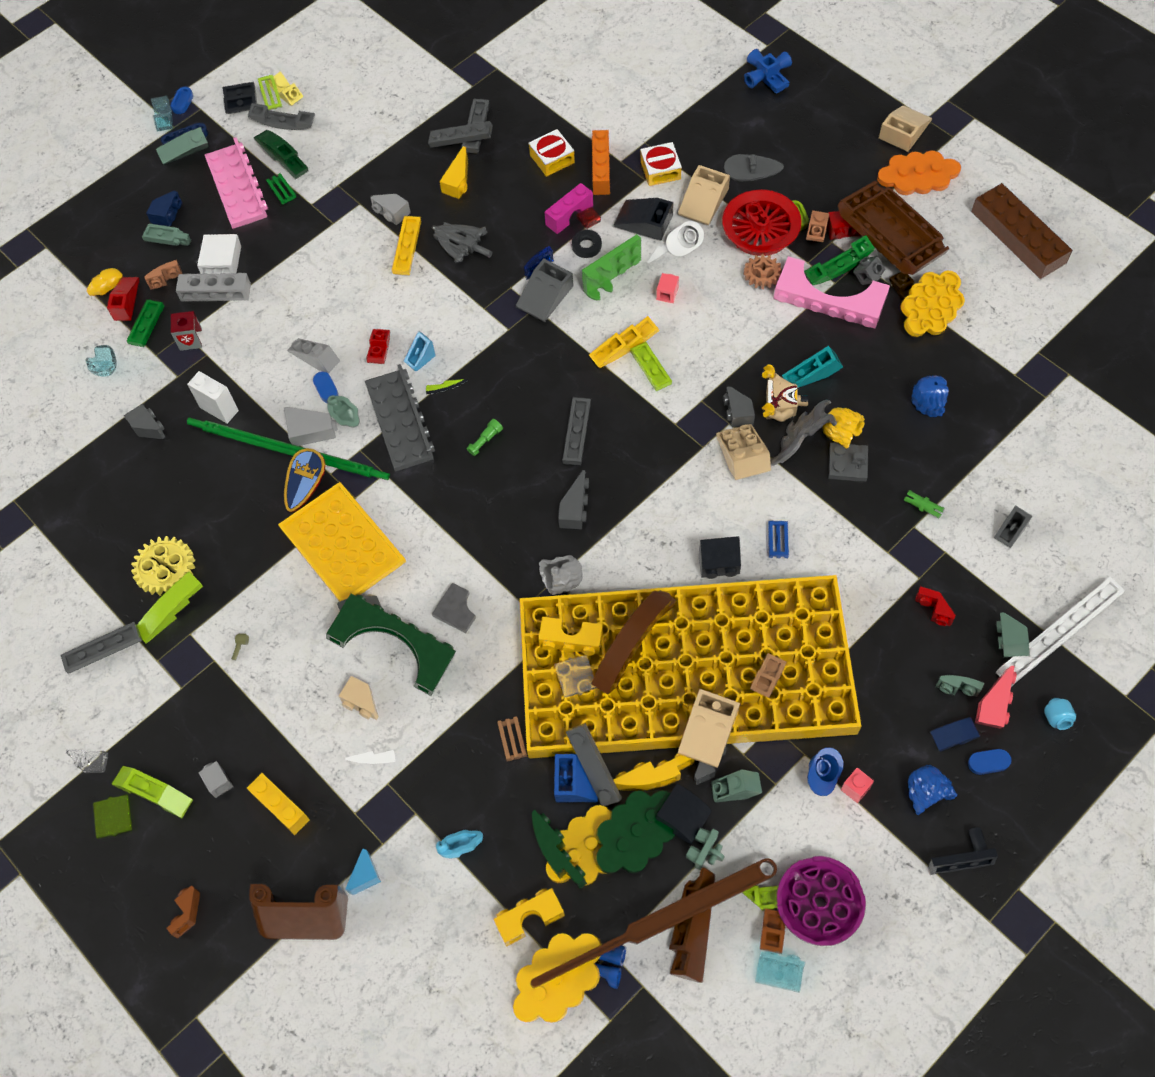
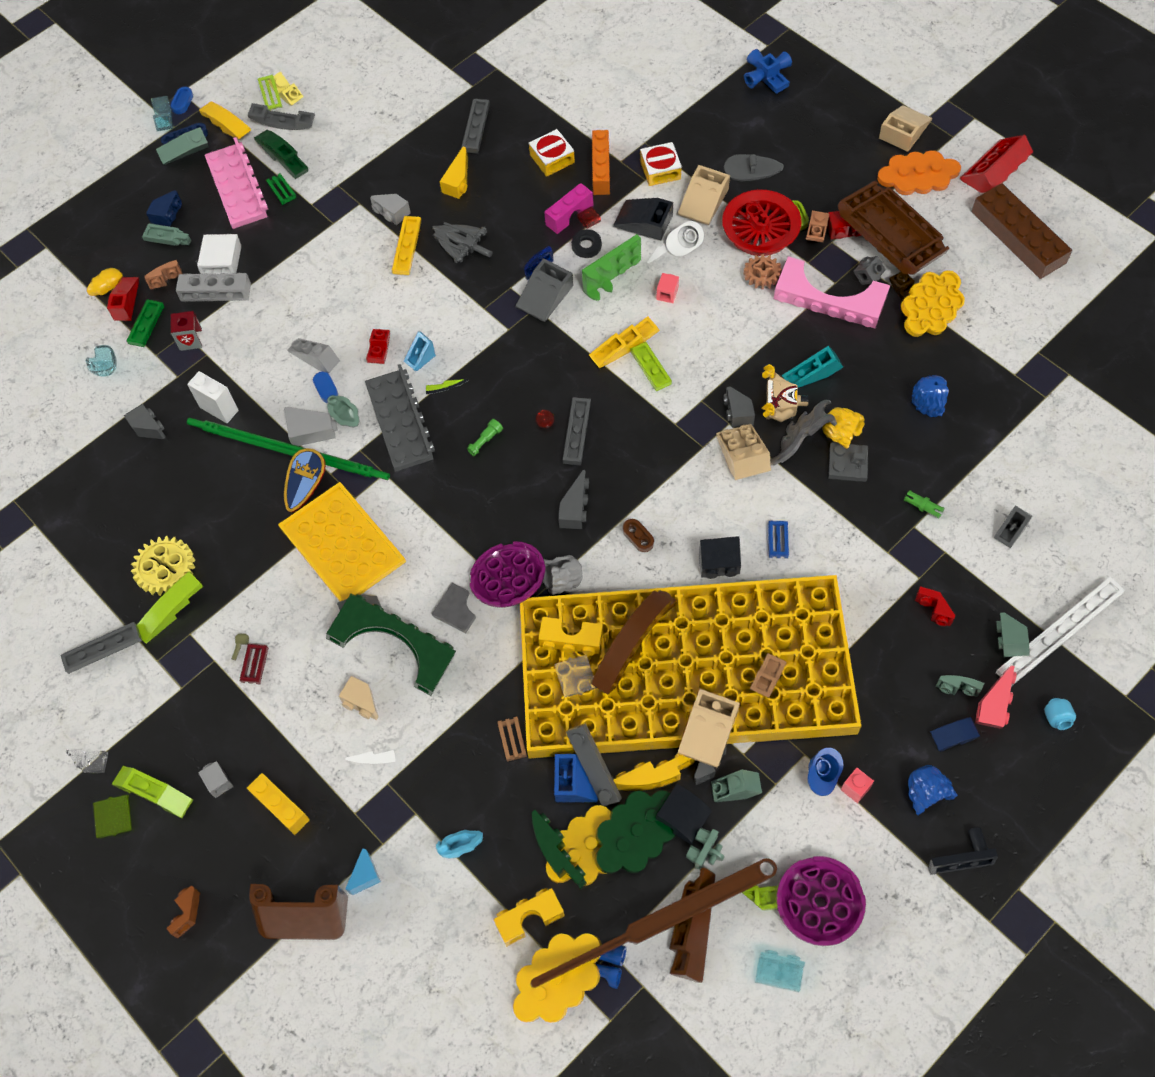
black slope [222,82,257,114] -> none
dark grey plate [428,121,493,148] -> none
dark orange slope [760,908,785,954] -> none
green slope [804,235,875,285] -> none
blue tile [968,749,1011,775] -> none
none -> yellow slope [199,101,251,139]
none -> dark red tile [239,644,269,685]
none -> magenta brick [470,542,545,608]
none -> clear red plate [536,410,554,428]
none -> reddish brown plate [623,519,654,552]
none -> red slope [960,135,1033,193]

